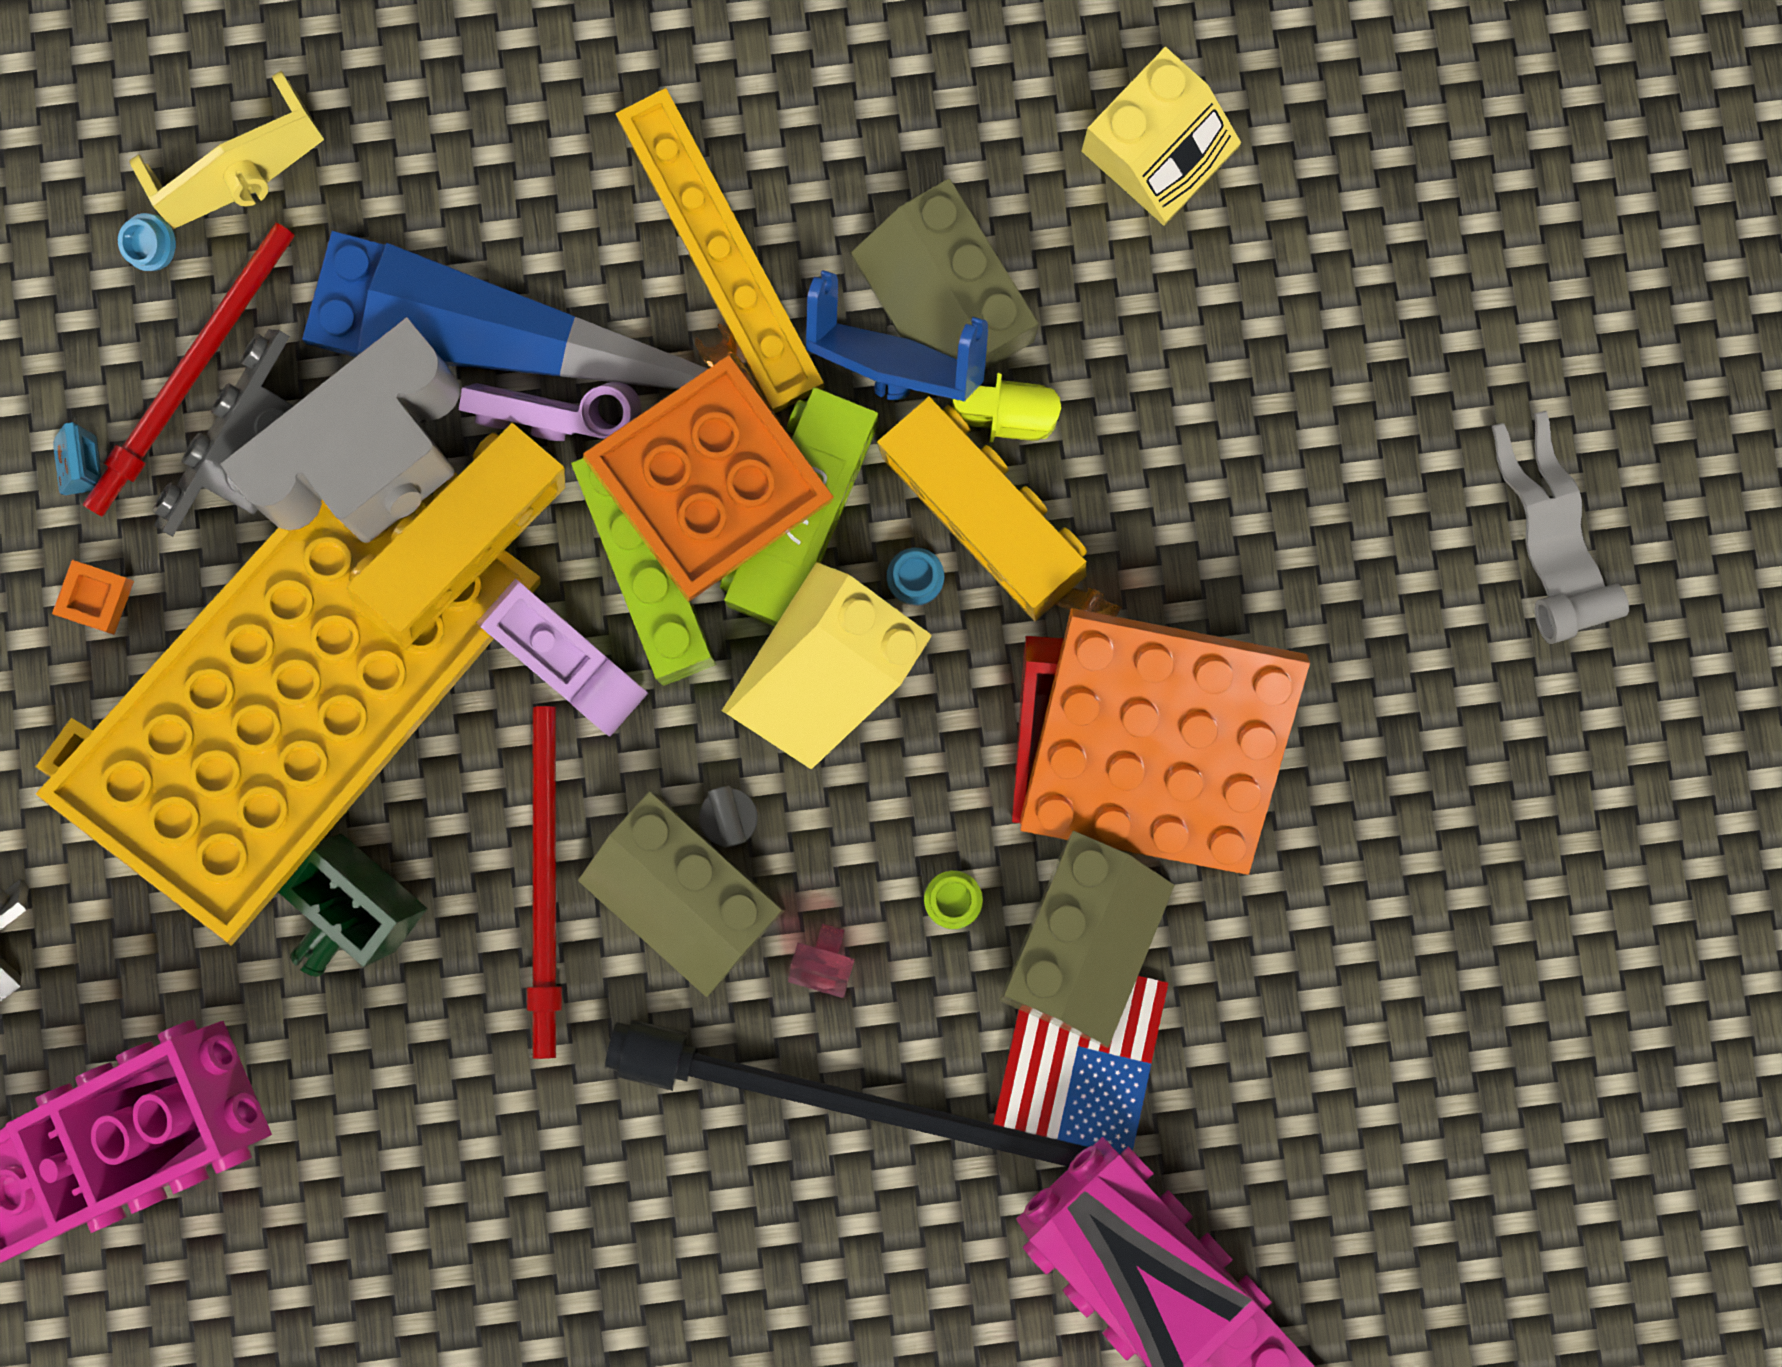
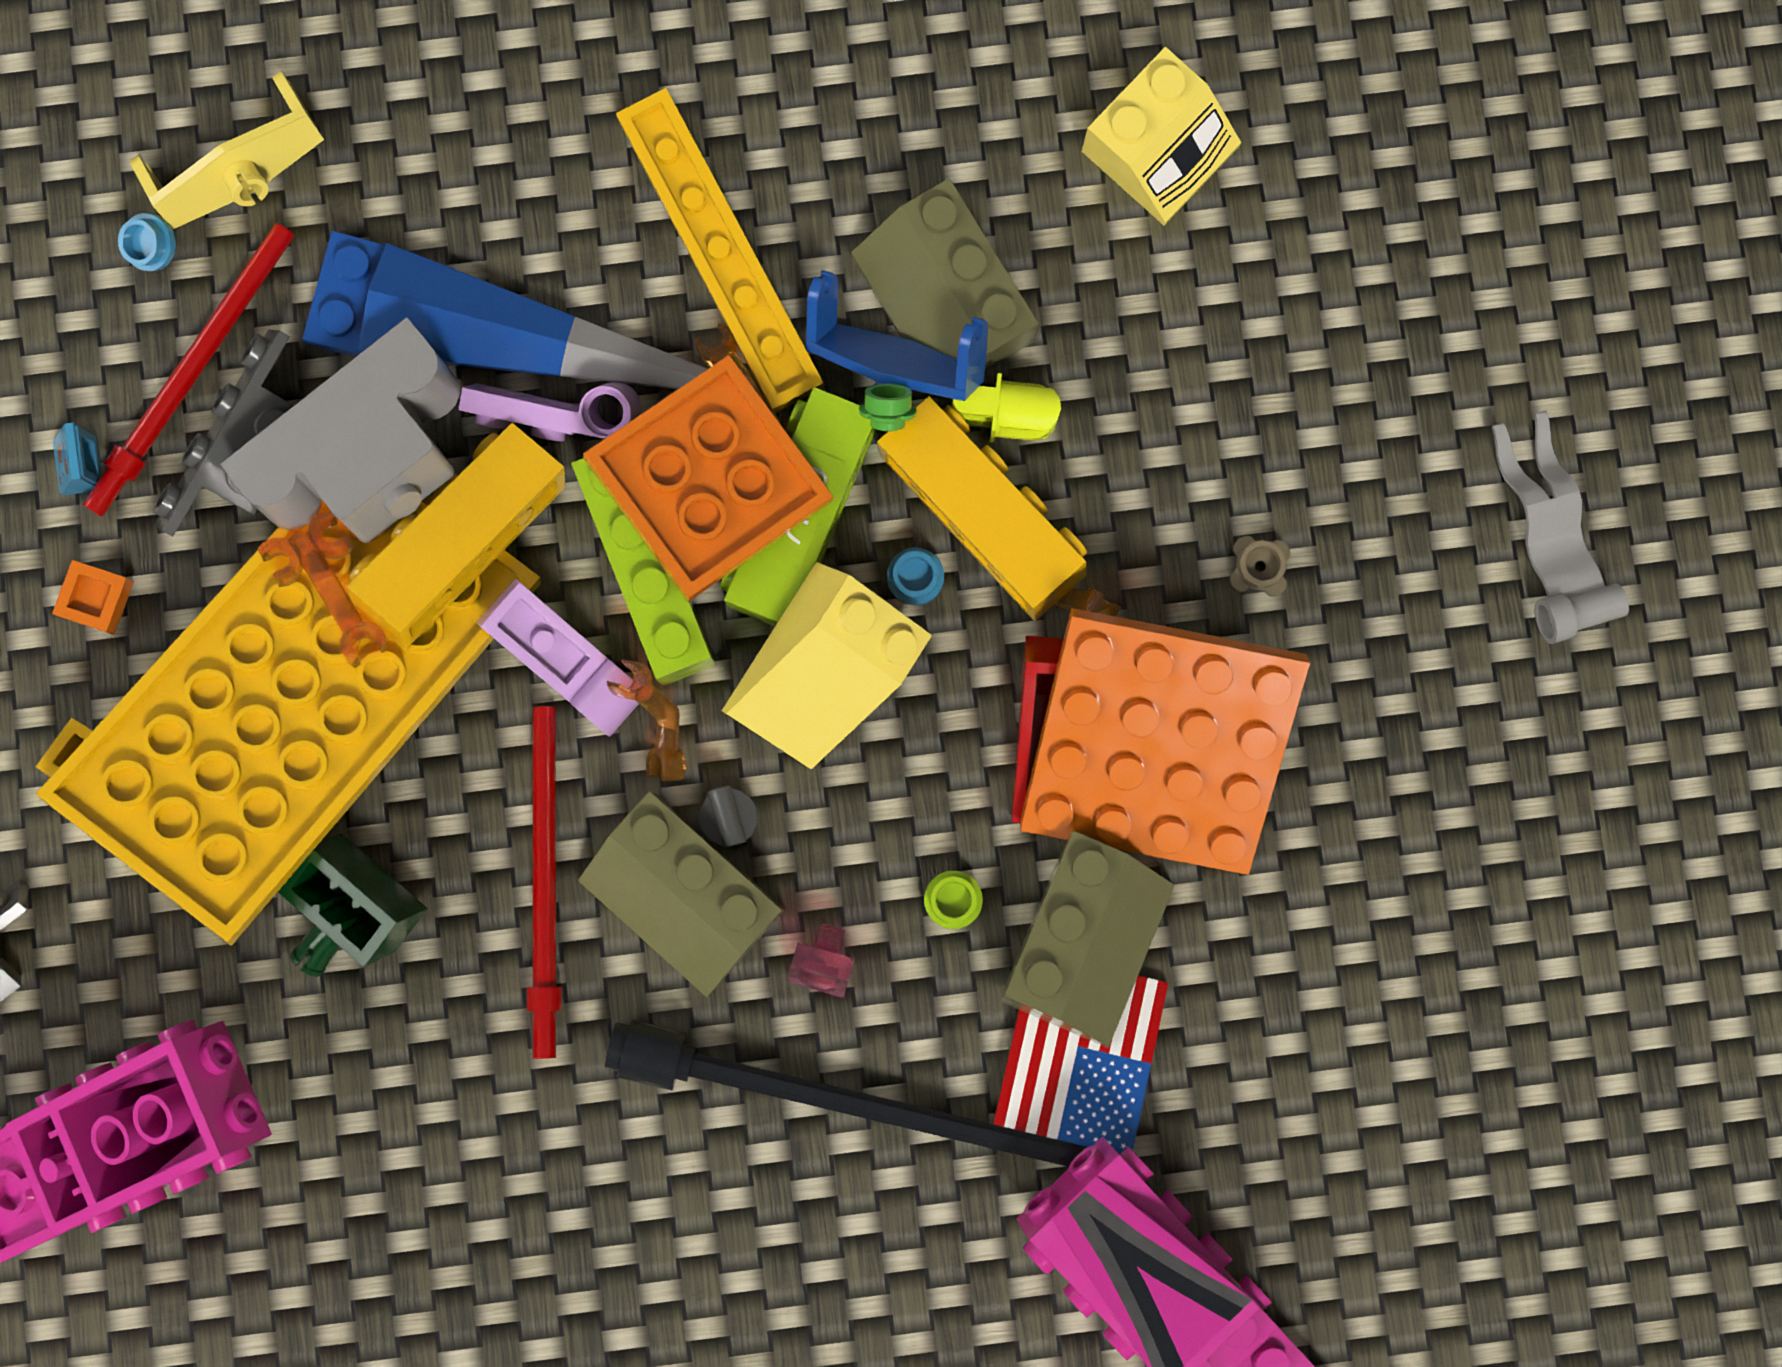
none -> clear orange bar [258,510,388,668]
none -> clear orange arm [607,659,686,781]
none -> bright green plate [859,384,917,431]
none -> dark tan plate [1229,536,1290,597]

